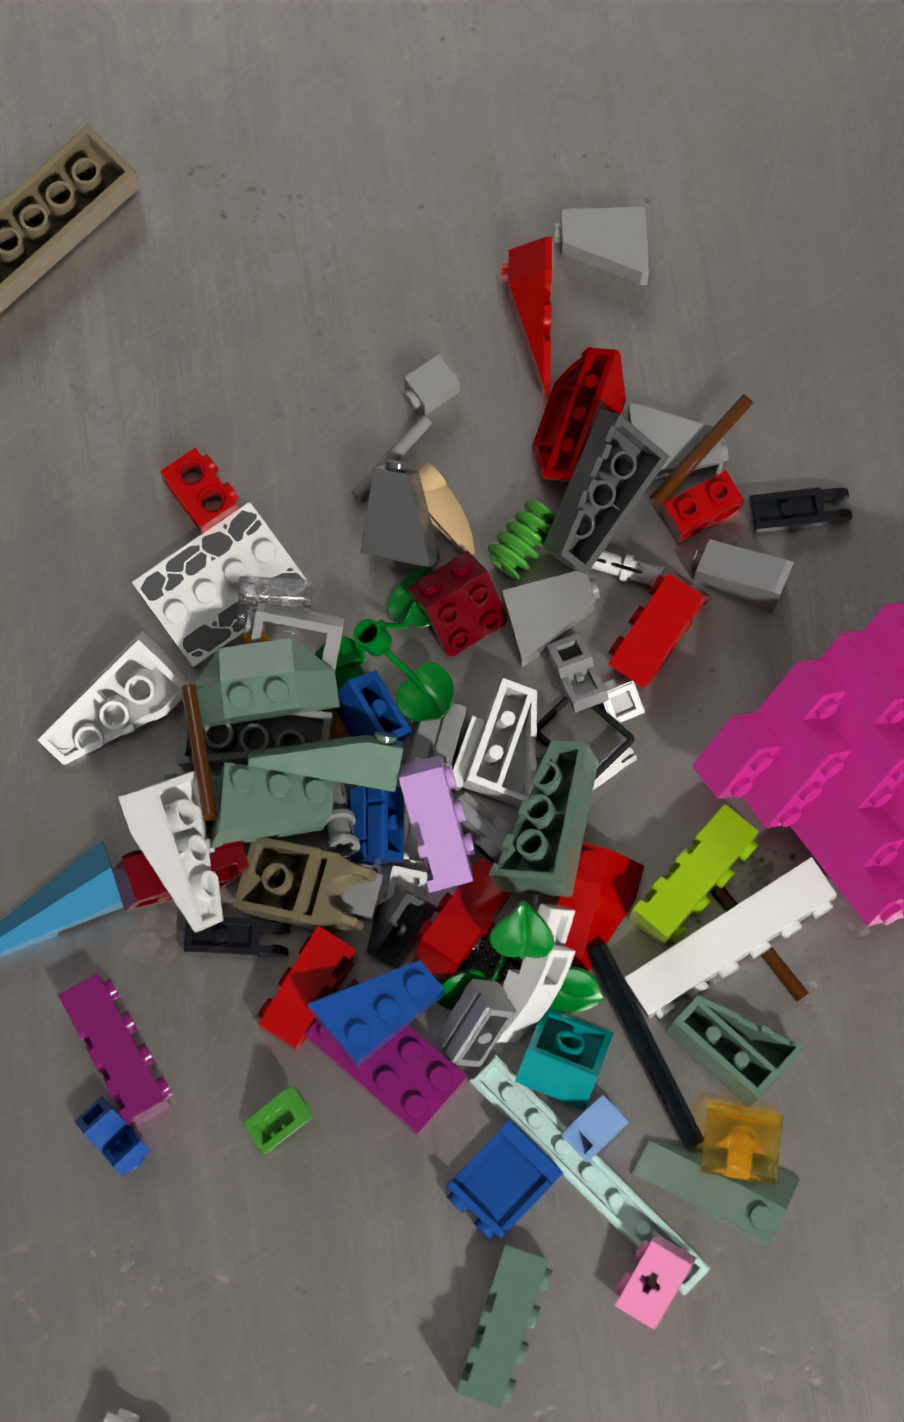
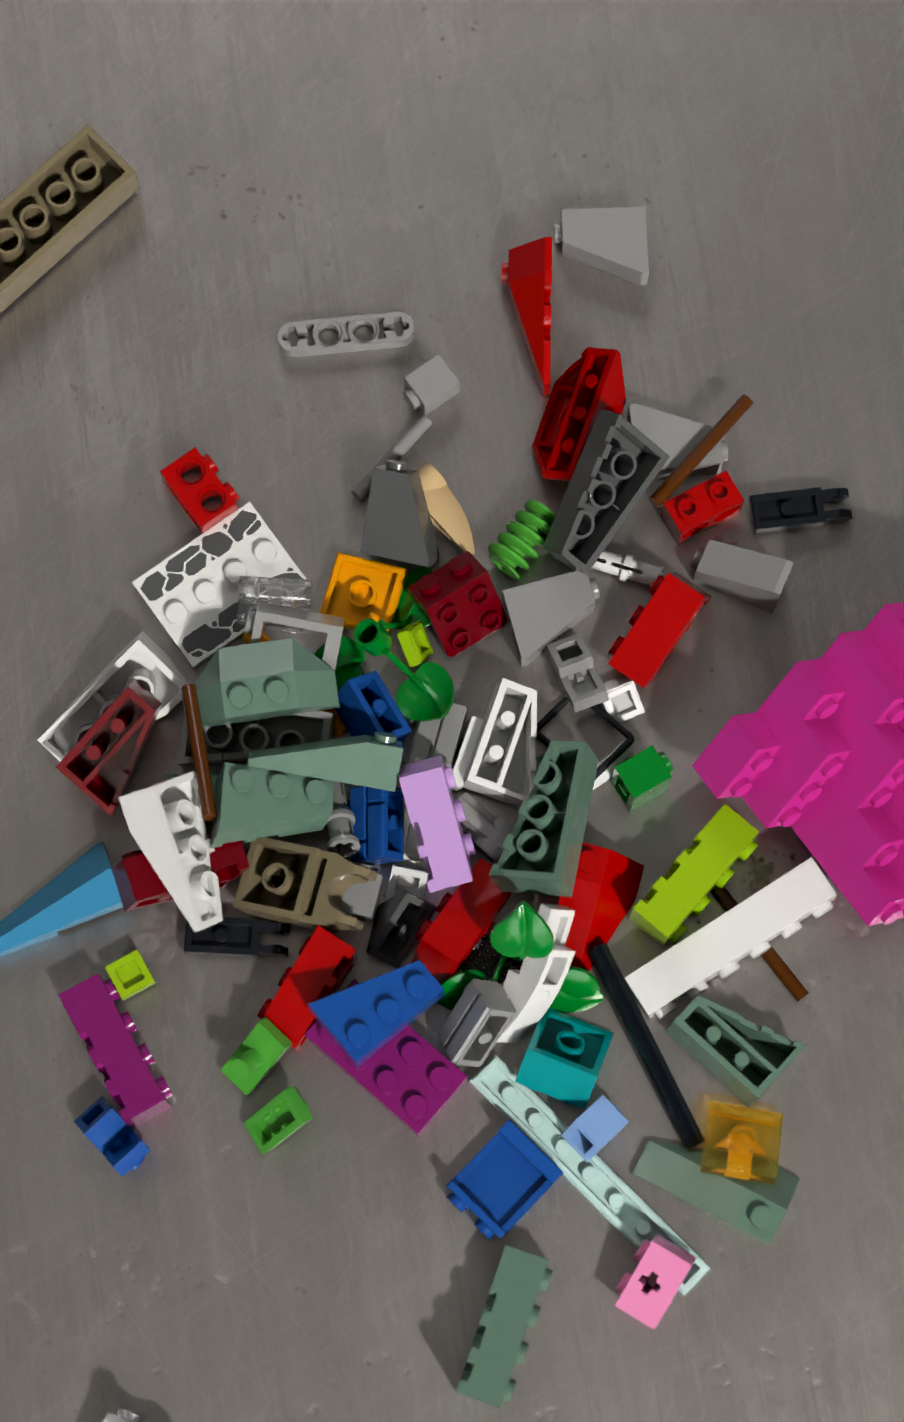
none -> dark red wedge [56,679,162,816]
none -> lime plate [105,949,156,1001]
none -> bright green tile [221,1017,292,1096]
none -> light grey beam [277,311,415,357]
none -> light orange plate [320,552,408,633]
none -> lime tile [397,620,433,667]
none -> green brick [611,745,673,812]

